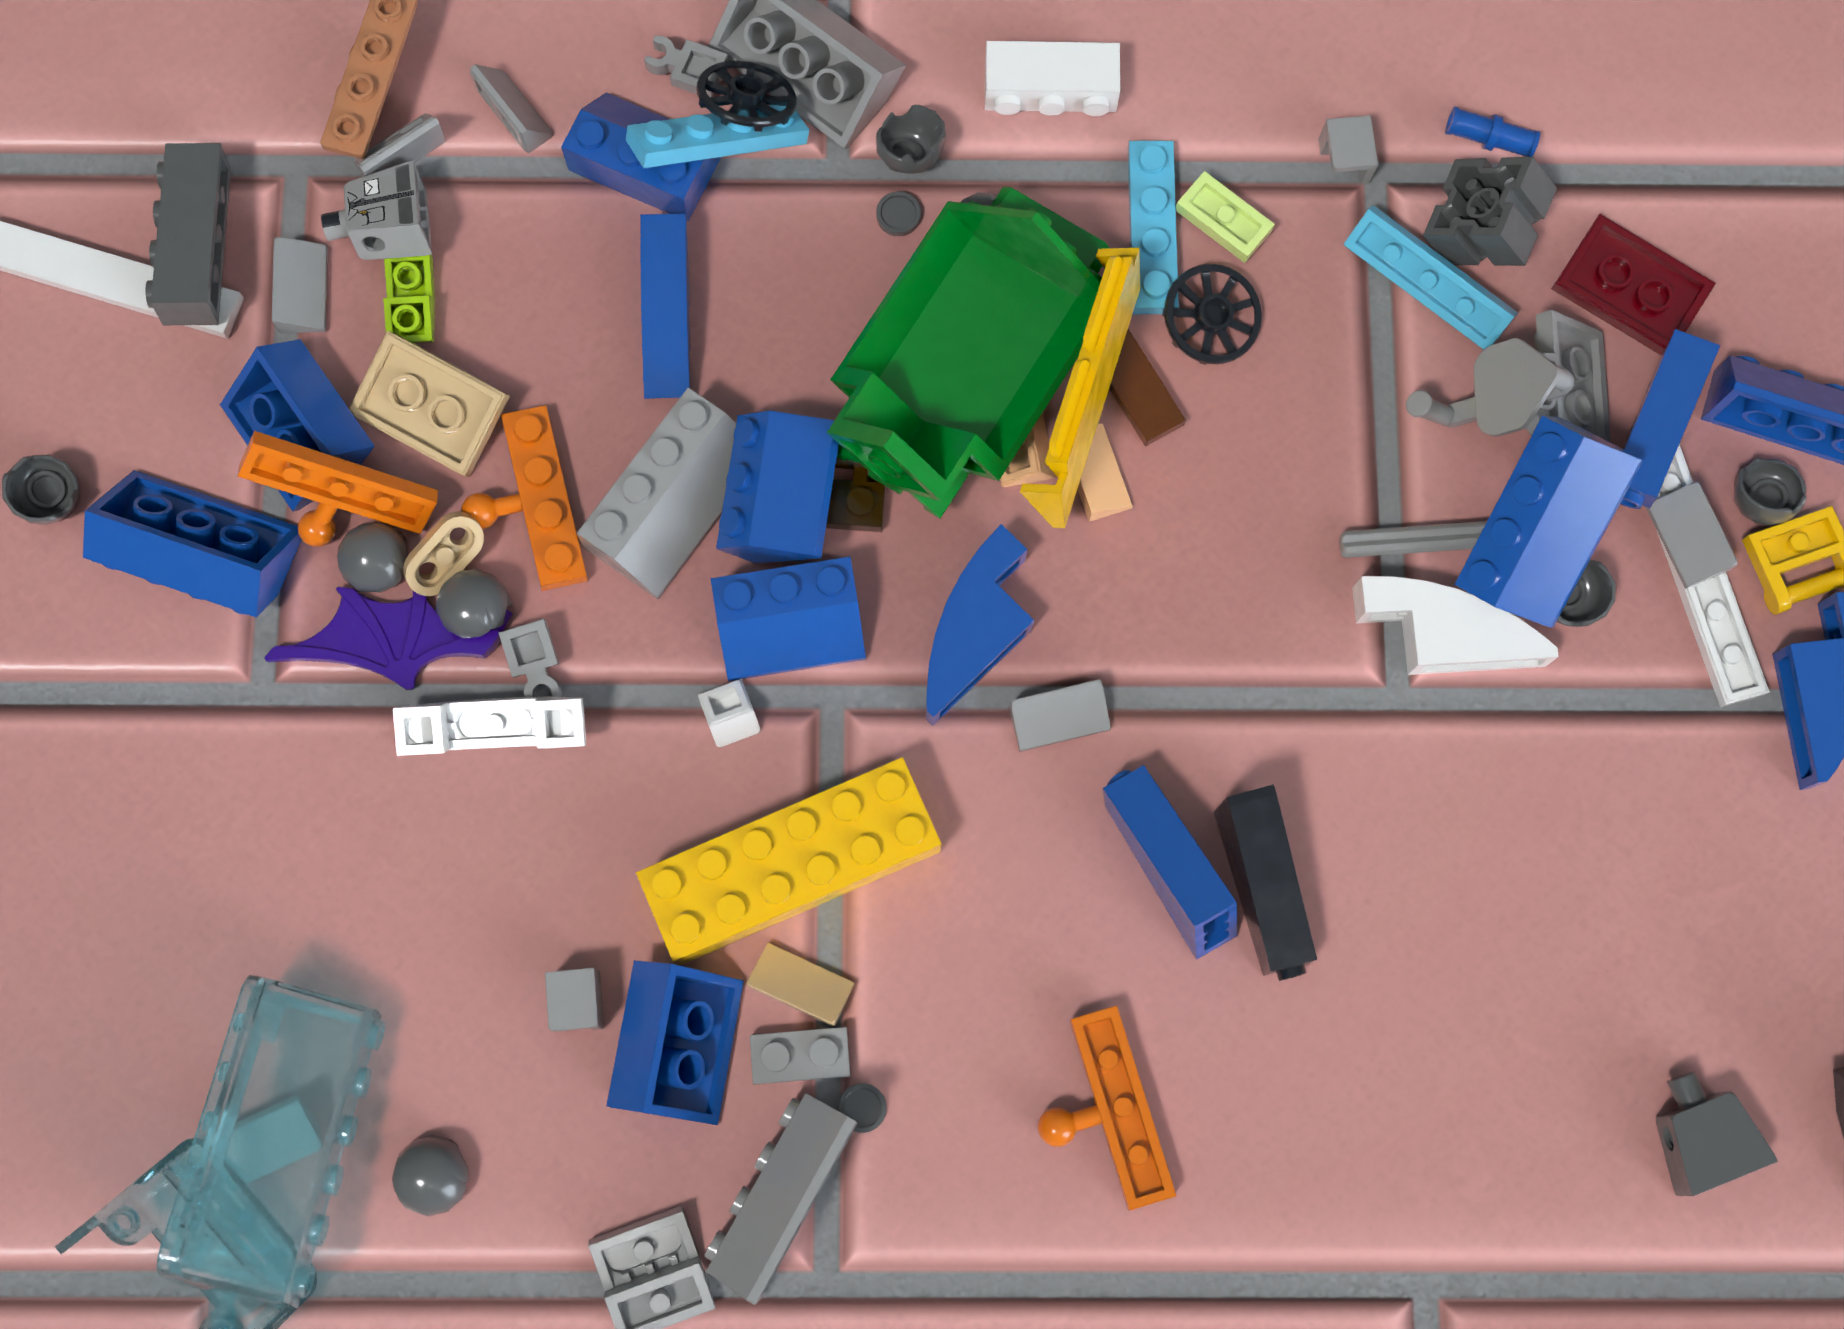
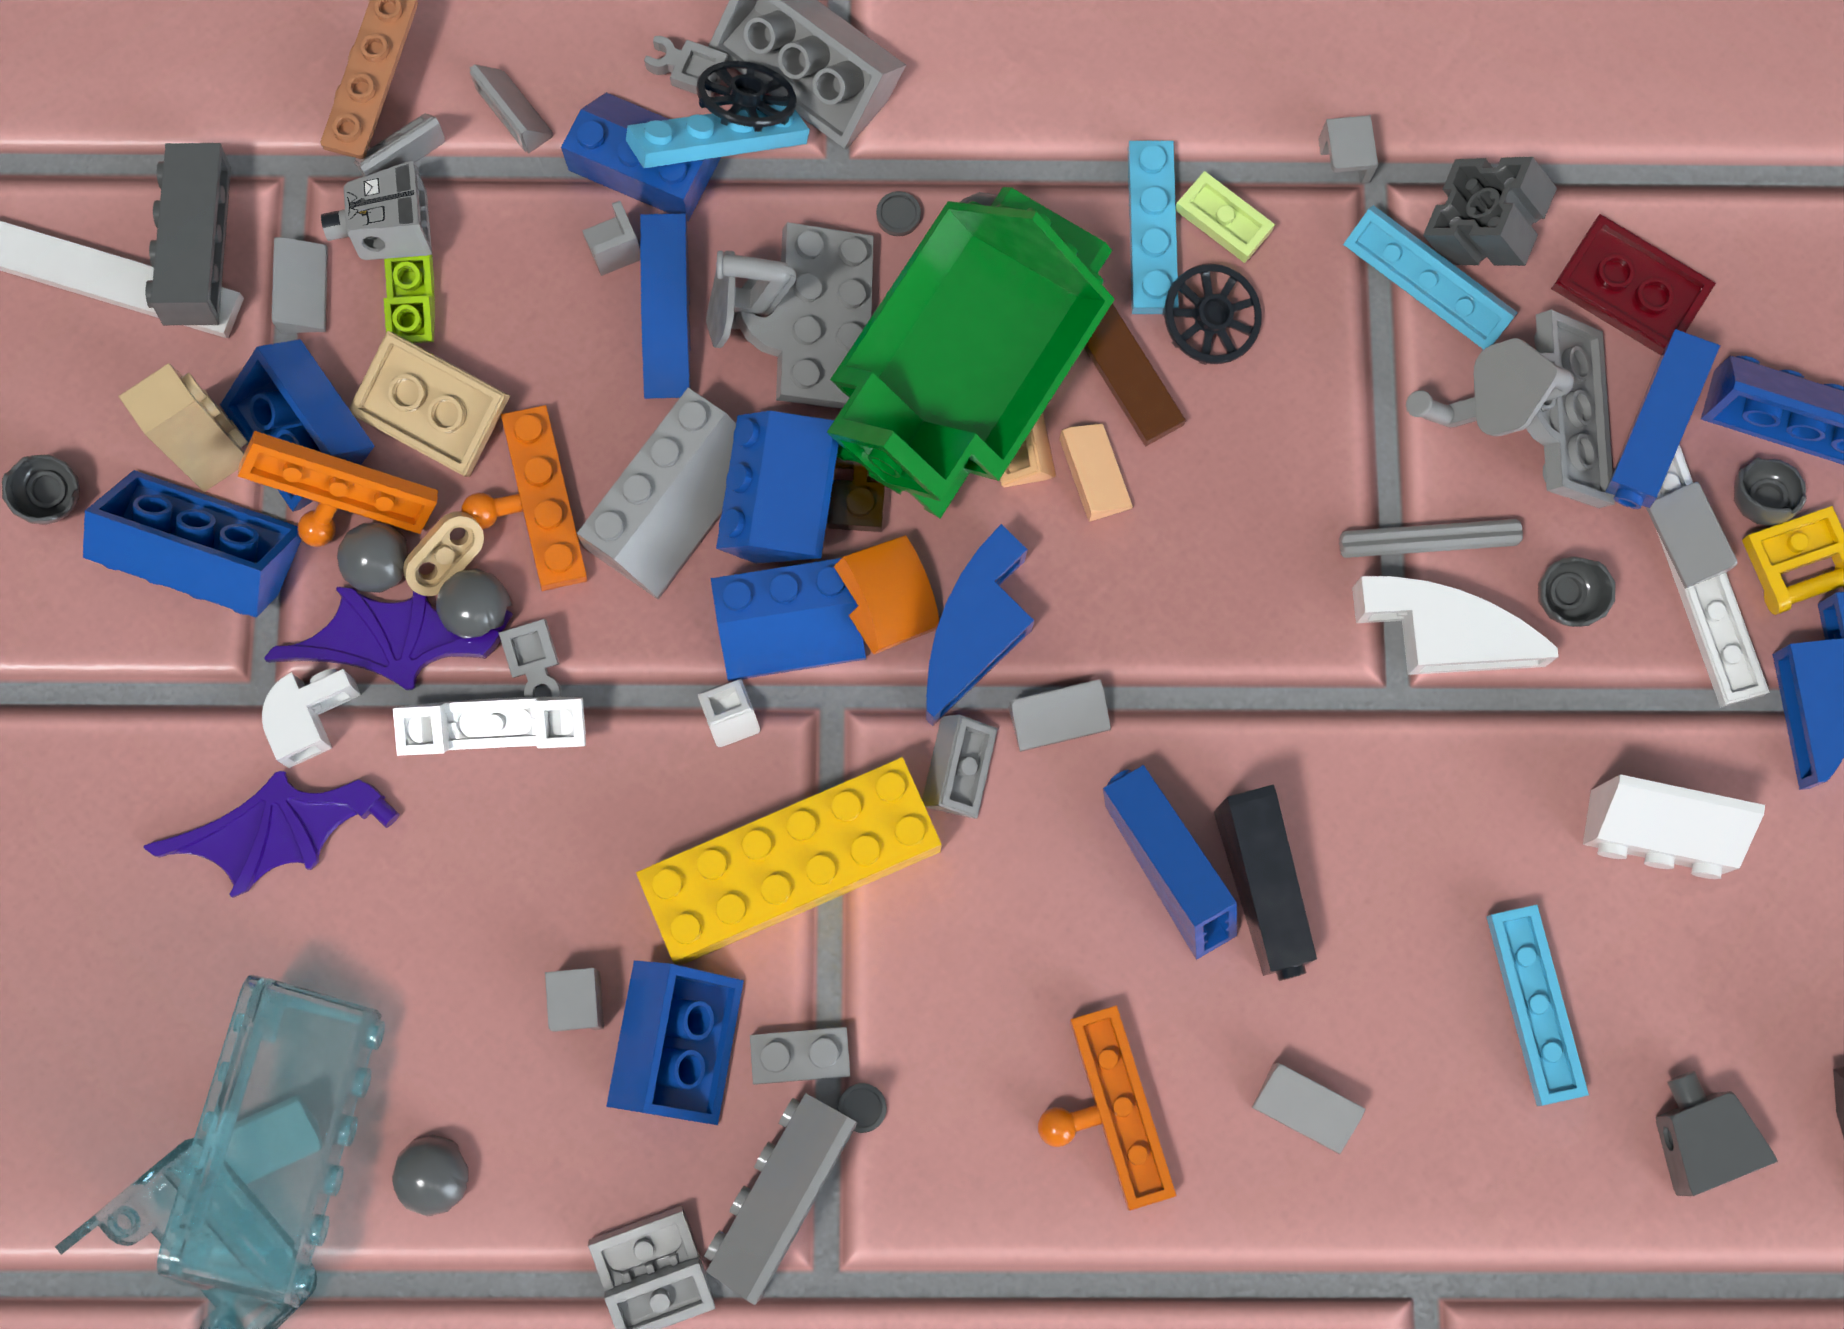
tan slope [746,943,855,1027] -> none
dark grey hair [876,104,946,174] -> none
white brick [985,41,1120,116] -> none
yellow slope [1020,248,1140,528] -> none
blue pin [1445,106,1540,157] -> none
slope [1454,415,1644,628] -> none
none -> tan wedge [118,363,248,492]
none -> dark purple animal [144,771,400,898]
none -> white brick [262,669,361,768]
none -> light grey panel [582,201,640,276]
none -> light grey plate [706,222,874,409]
none -> orange slope [834,535,939,655]
none -> light grey slope [922,715,998,819]
none -> light grey slope [1252,1063,1366,1154]
none -> medium azure plate [1486,905,1589,1106]
none -> white slope [1583,774,1765,879]

